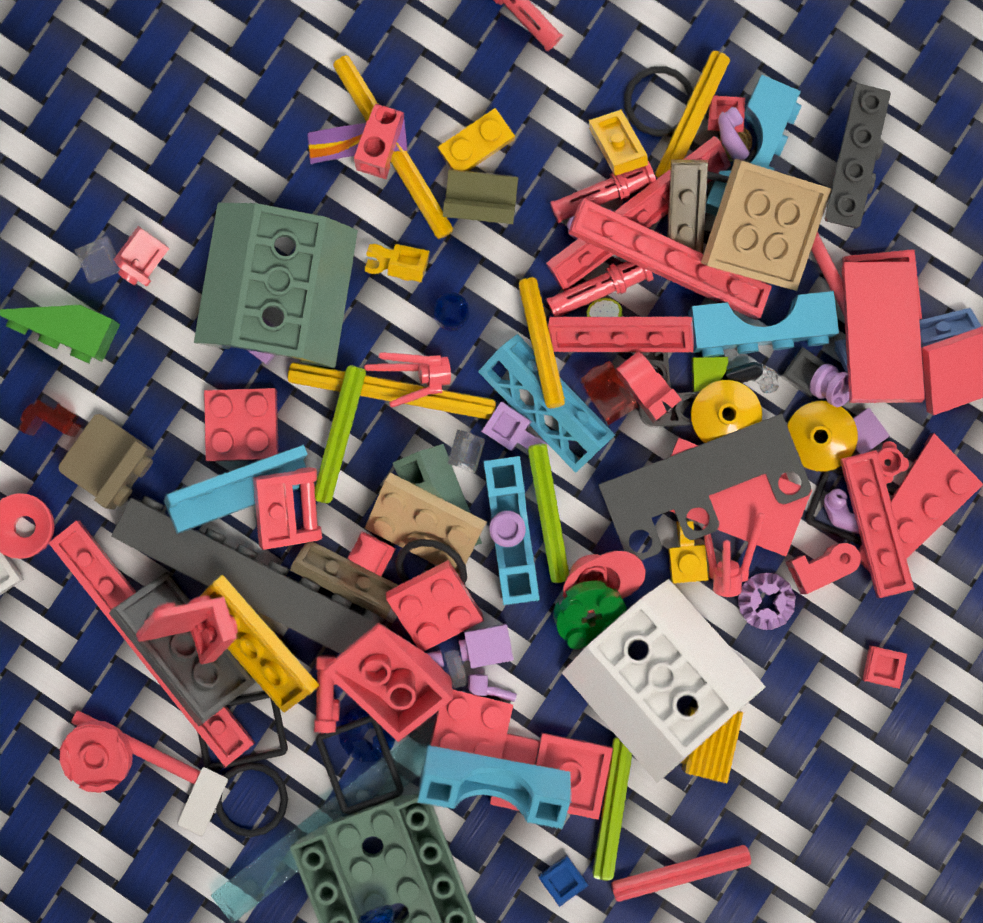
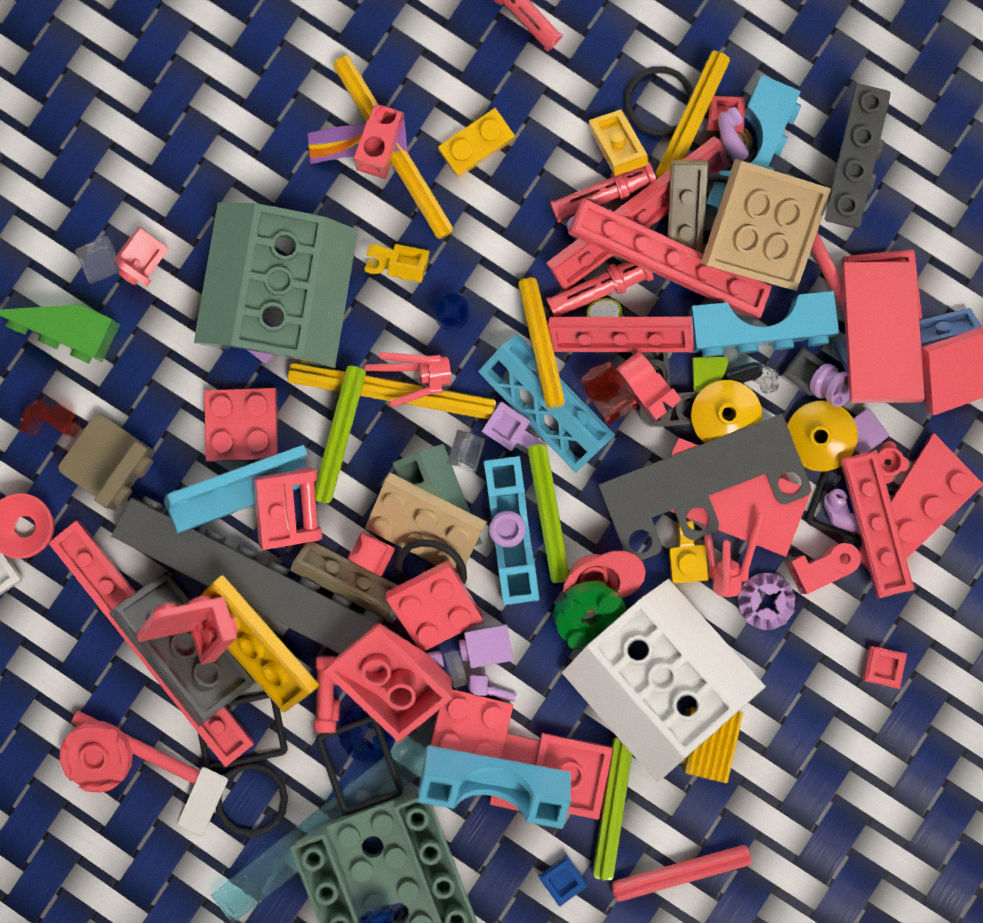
olive panel [443,169,518,224] -> none

